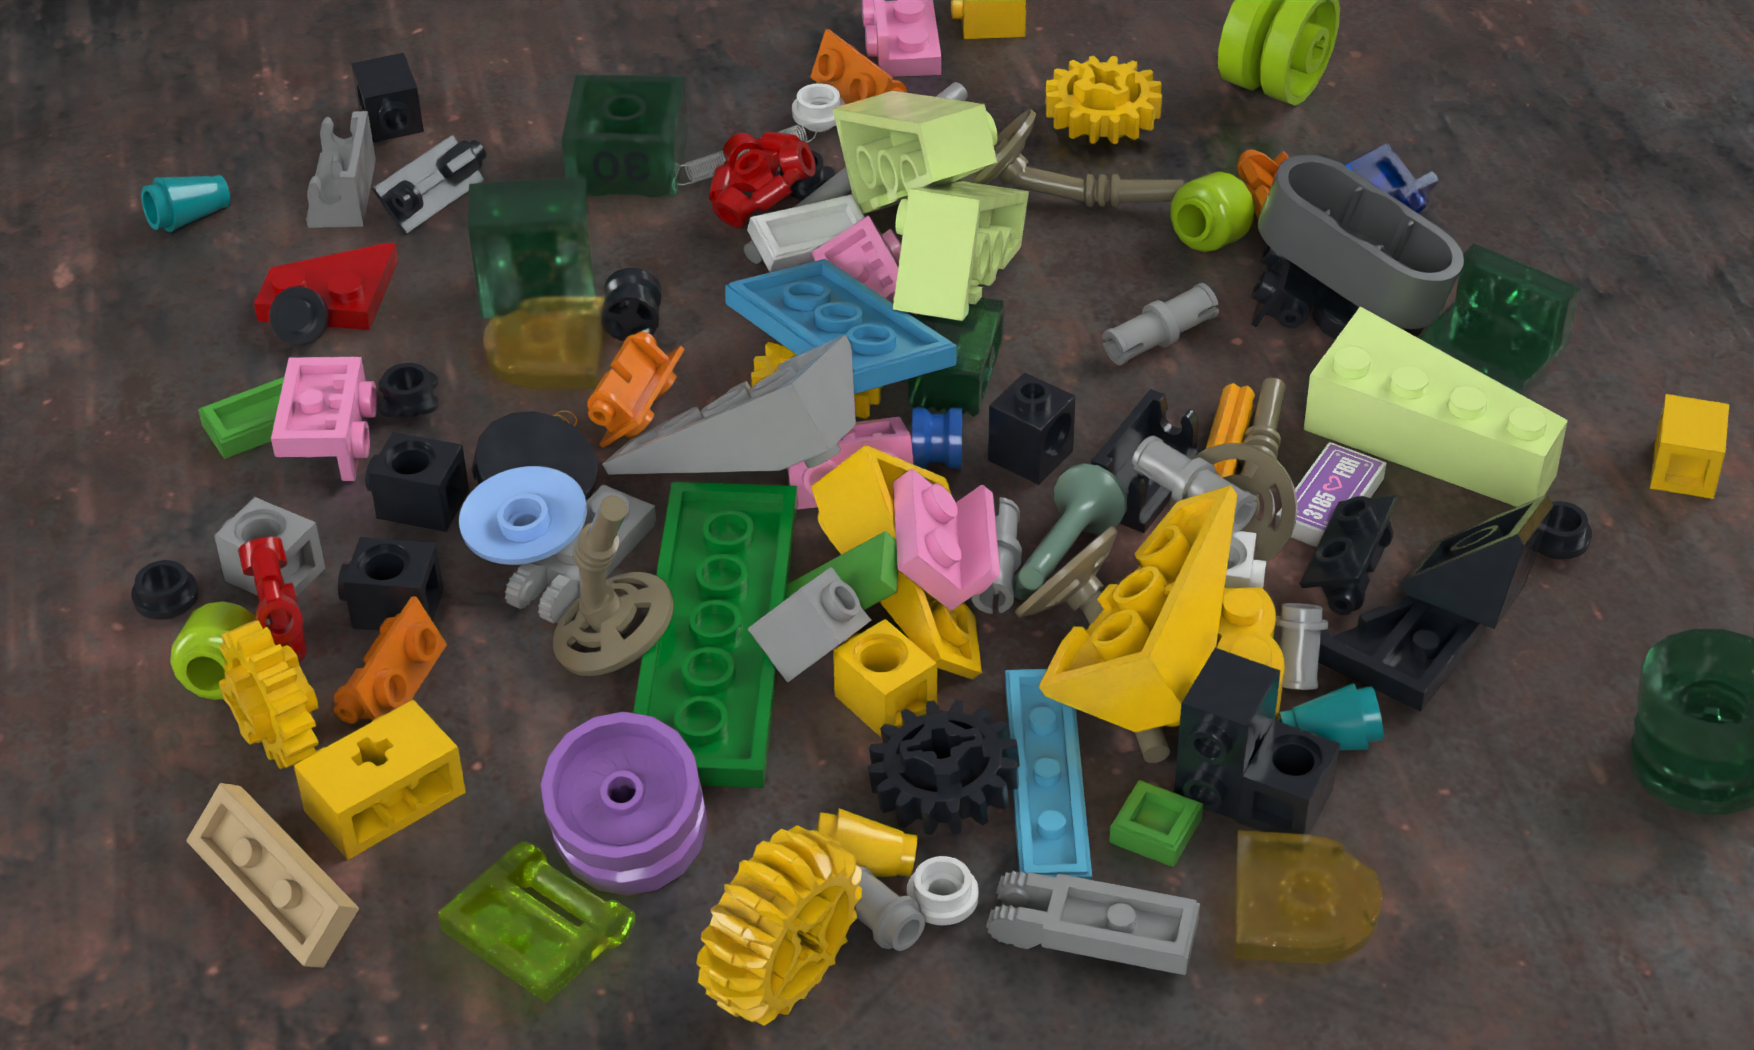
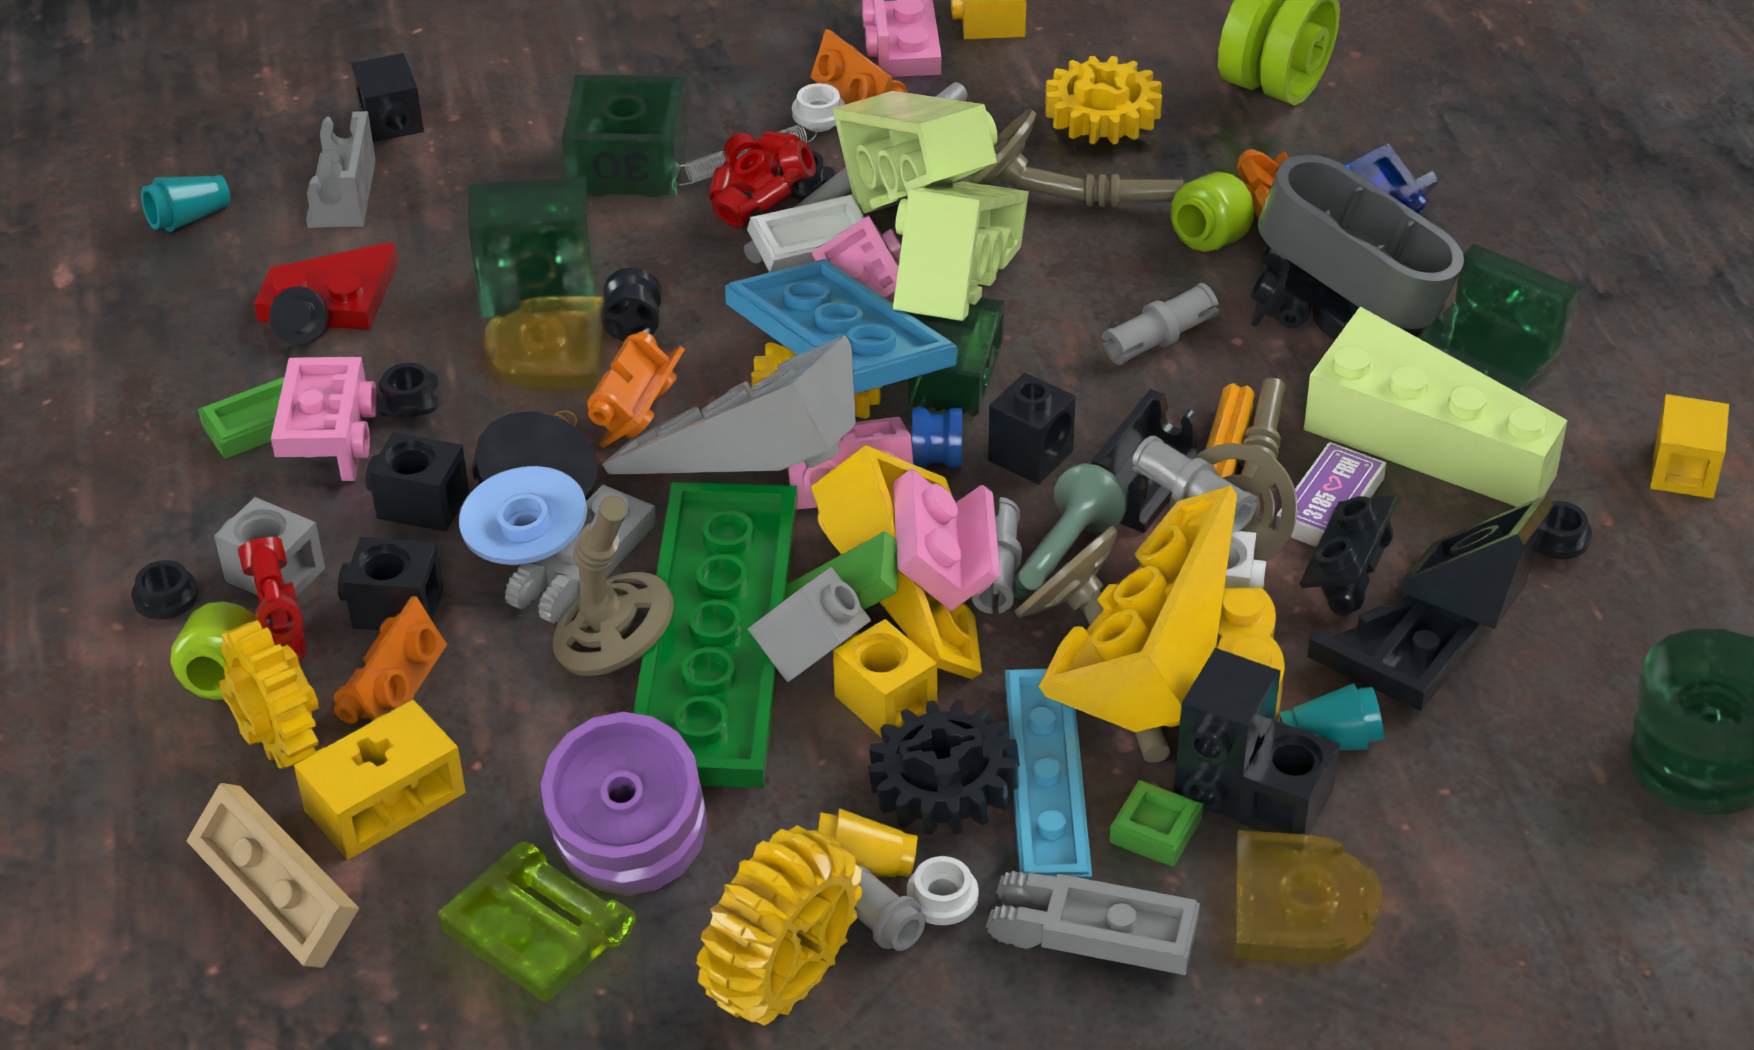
hinge [372,135,486,235] -> none
light grey pin [1275,603,1328,690] -> none

